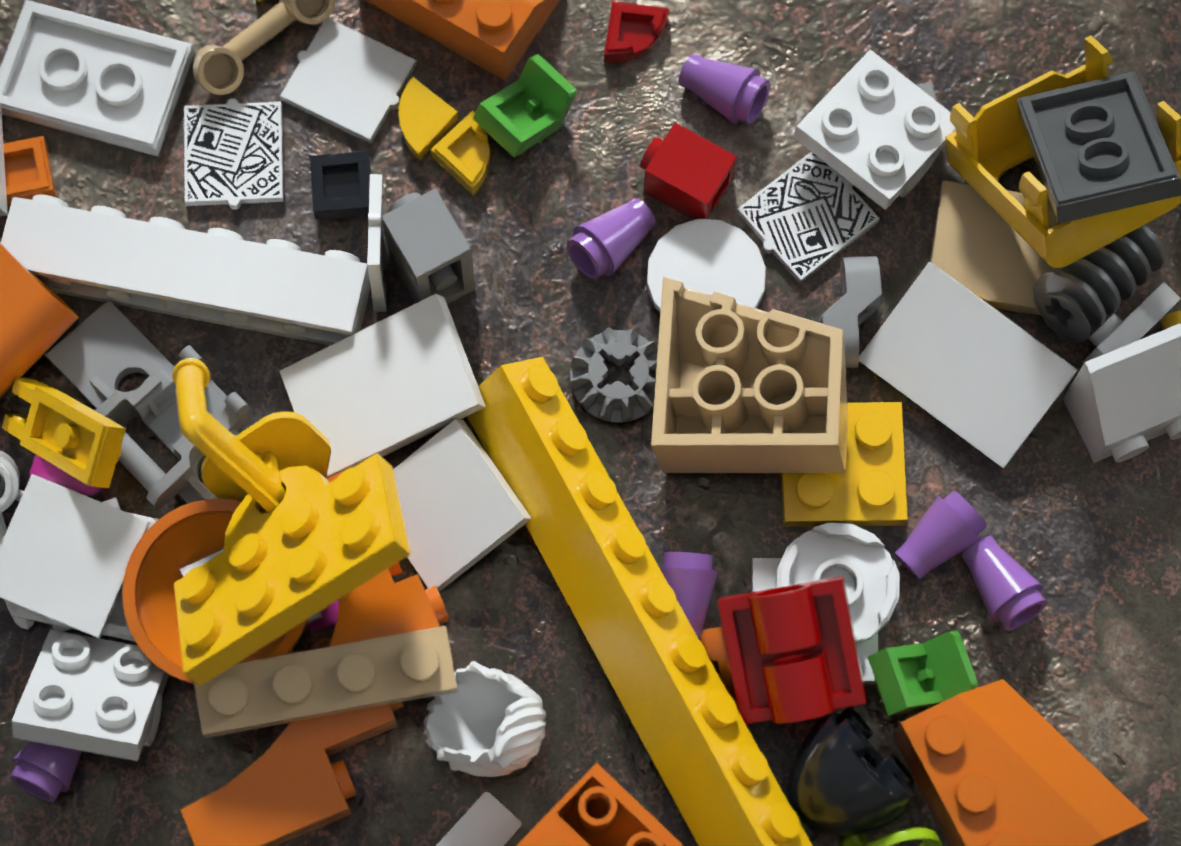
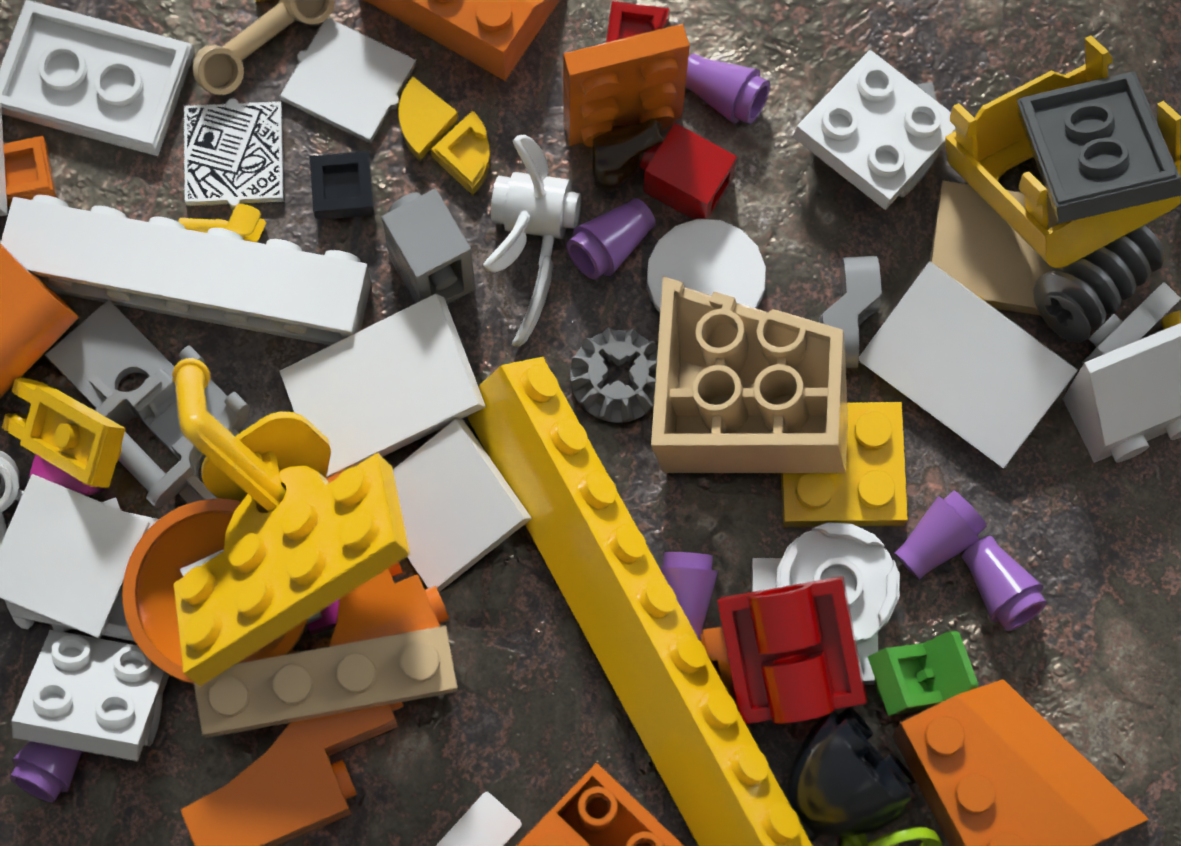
white piece [367,174,388,312] -> none
white hair [423,661,546,777] -> none
bright green bracket [473,54,577,158] -> none
white piece [737,152,880,284] -> none
none -> yellow hand [178,204,266,243]
none -> white plant [483,135,581,347]
none -> orange plate [563,24,690,147]
none -> dark brown animal [592,118,663,193]

